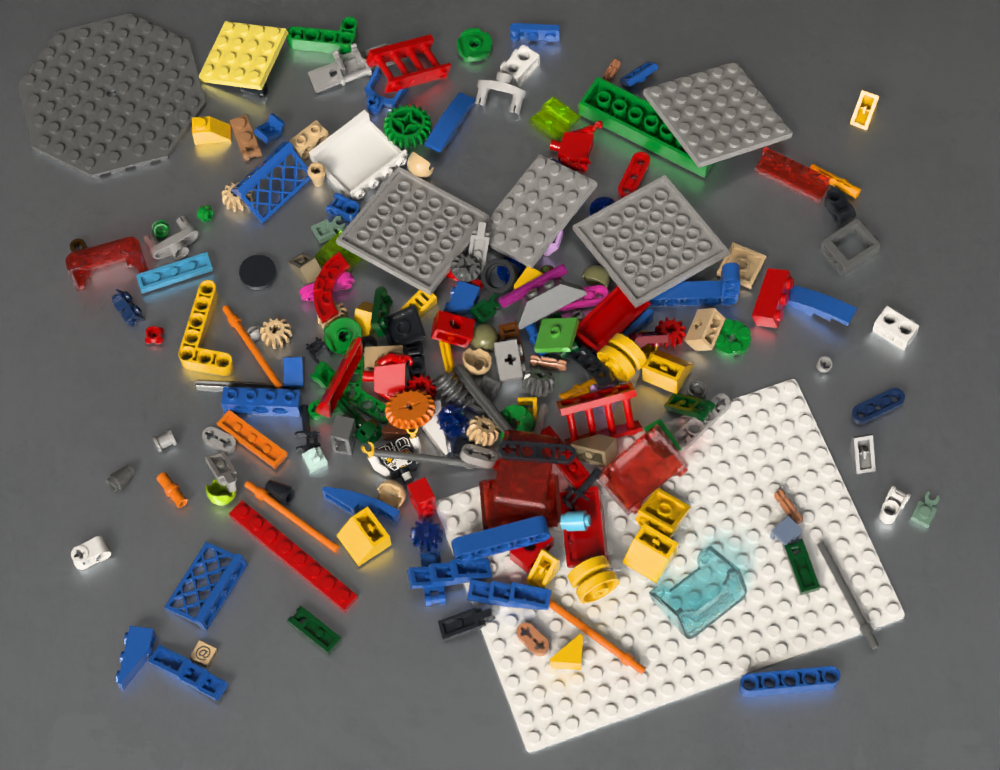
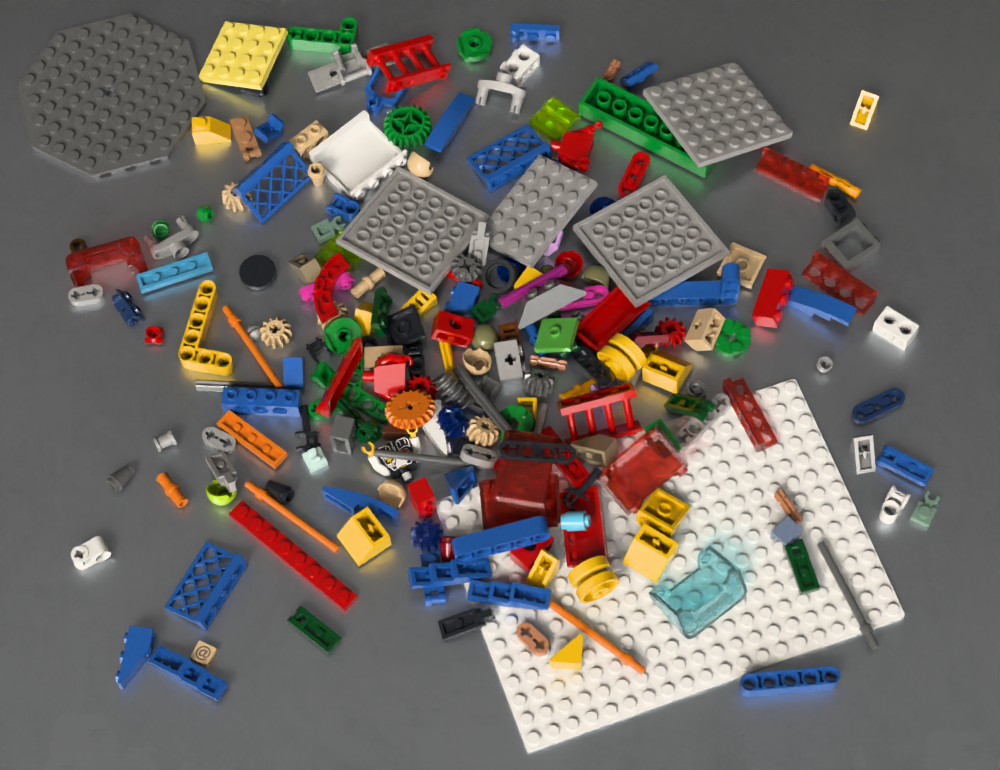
none -> light grey beam [68,284,105,306]
none -> tan pin [350,267,386,299]
none -> dark red cone [439,536,457,563]
none -> blue slope [444,466,478,505]
none -> blue fence [466,124,552,192]
none -> red hair [554,250,583,279]
none -> clear red fence [722,378,778,452]
none -> clear red fence [801,251,878,317]
none -> blue plate [875,445,934,488]

